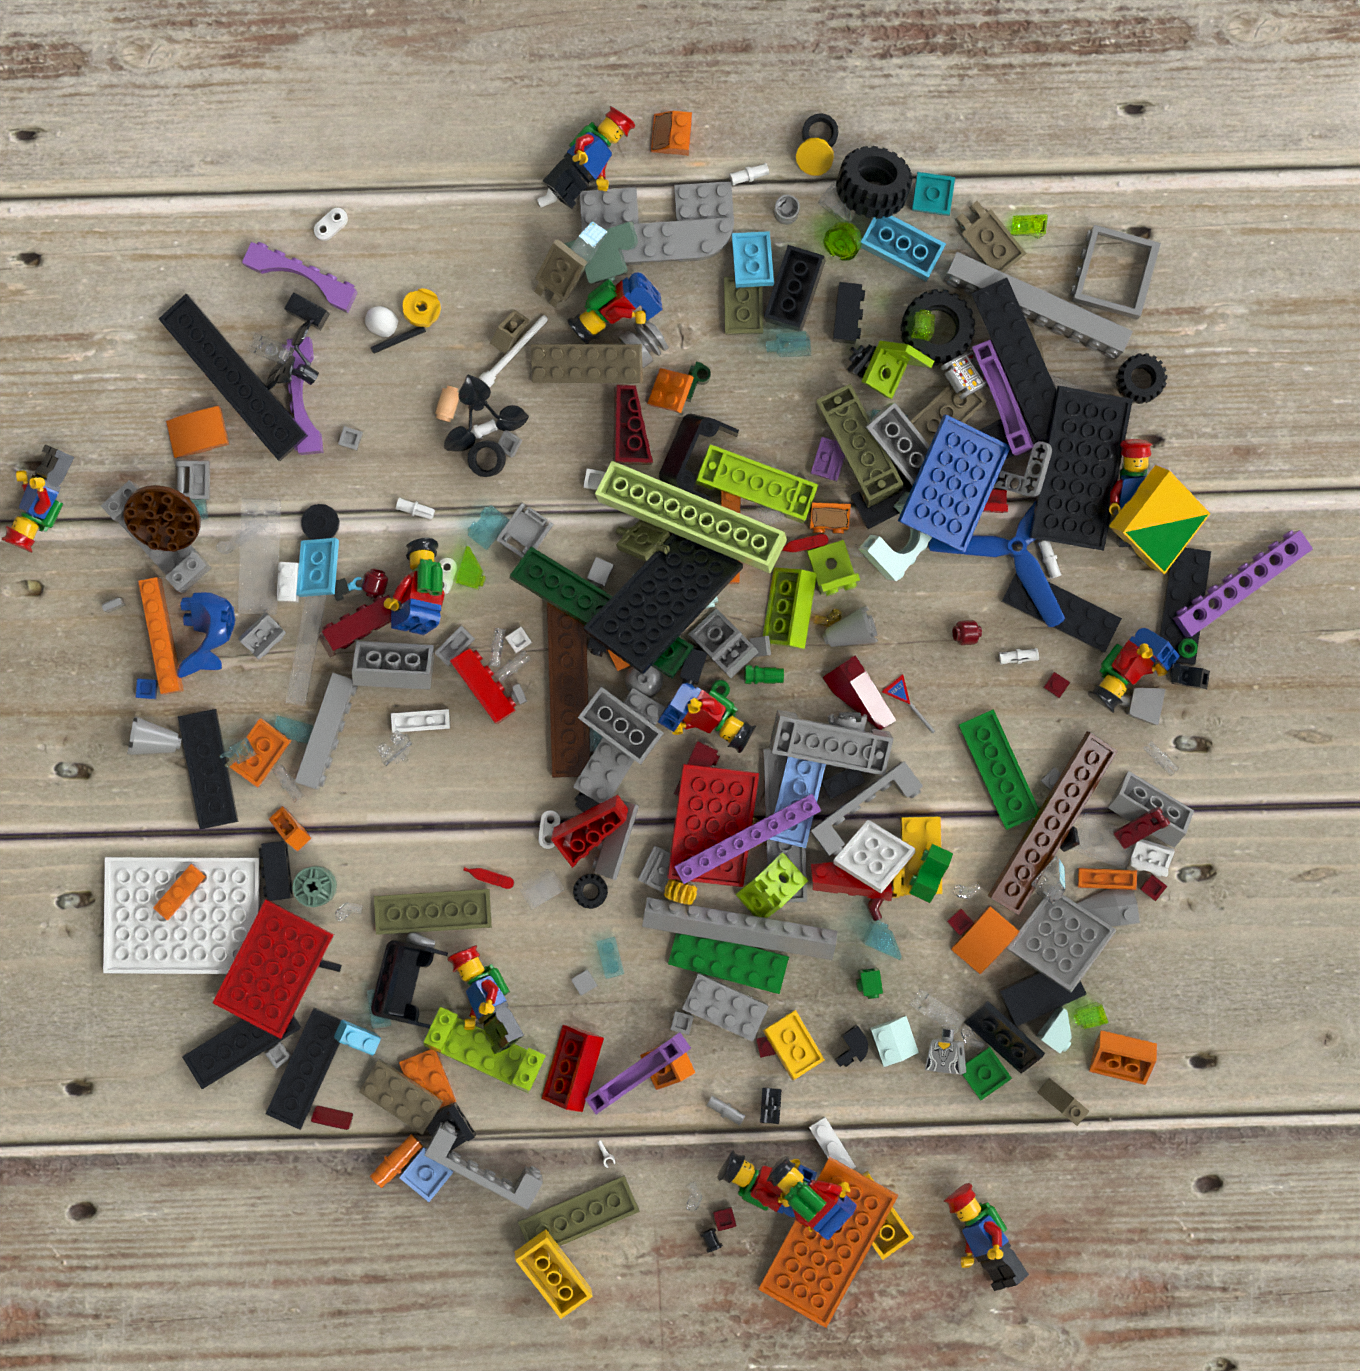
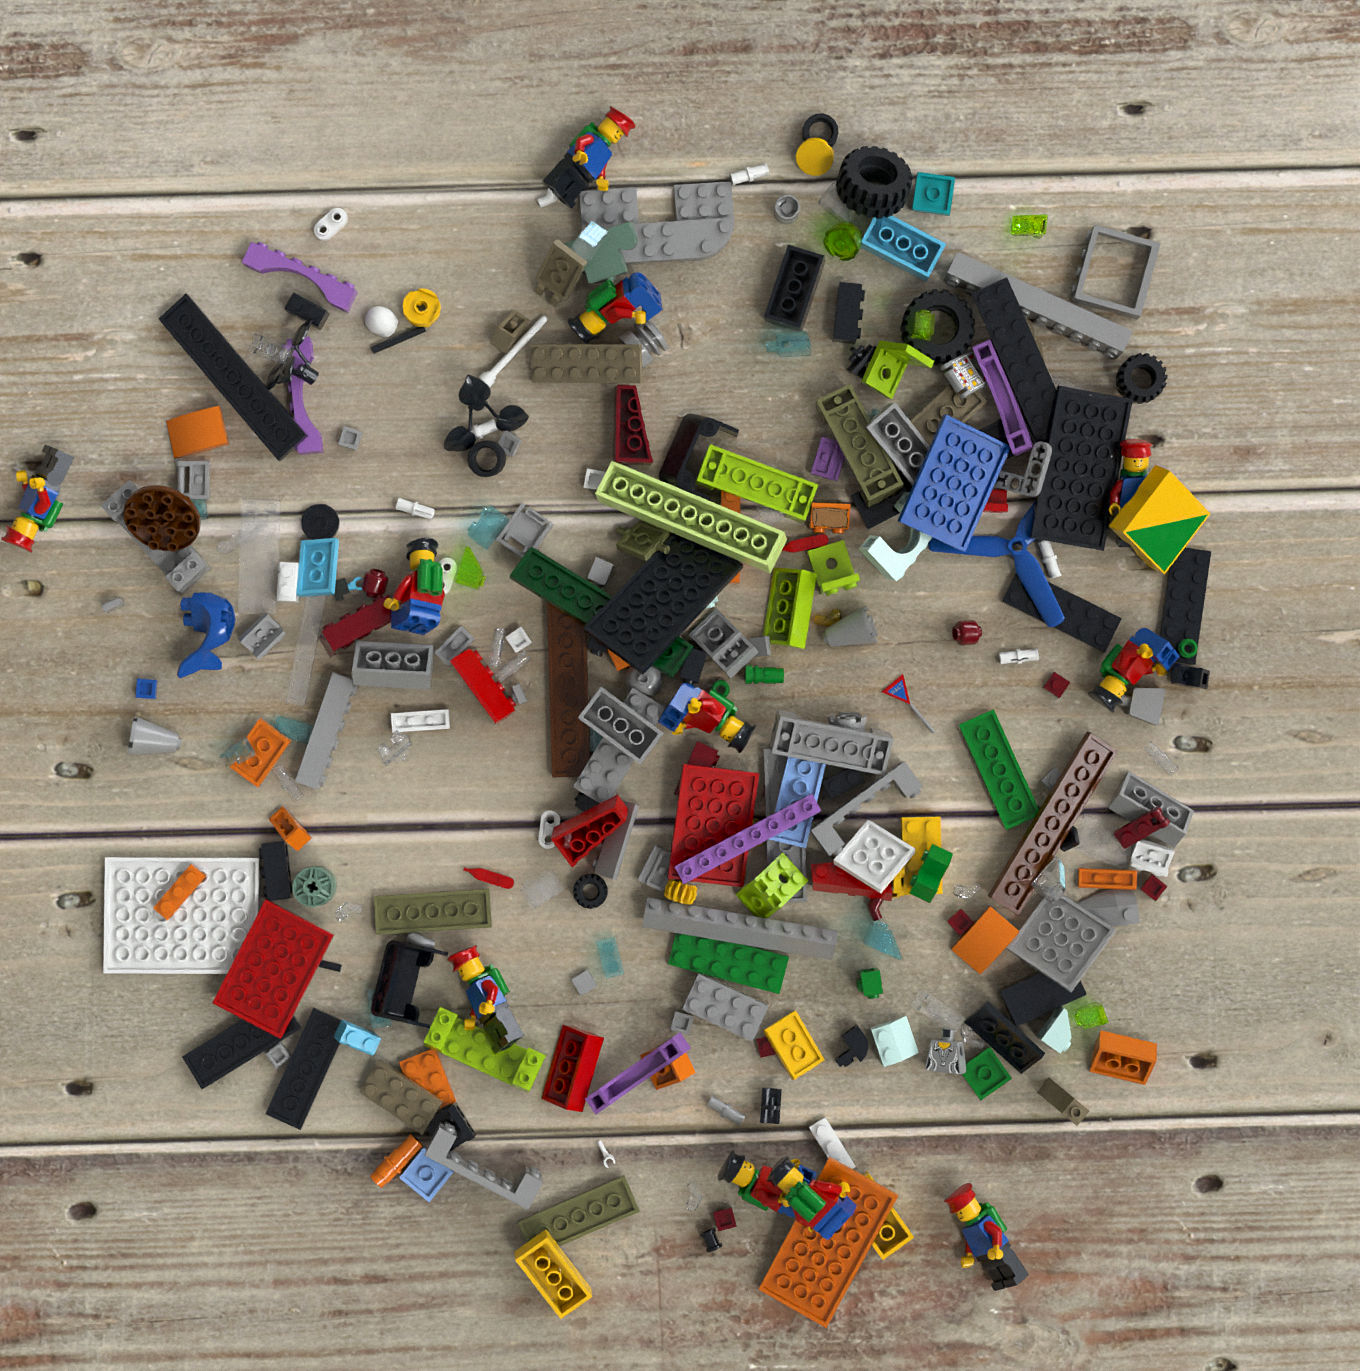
orange brick [138,577,184,695] -> none
black plate [178,709,239,829] -> none
dark red slope [311,1106,353,1130] -> none
light nougat head [435,385,459,422] -> none
orange plate [647,368,694,413] -> none
orange slope [651,111,692,156] -> none
dark green plate [686,361,711,402] -> none
olive plate [724,276,763,335] -> none
medium azure plate [732,231,774,288] -> none
dark red wedge [822,655,896,730] -> none
dark tan tile [955,201,1027,273] -> none
medium lavender brick [1173,530,1313,637] -> none

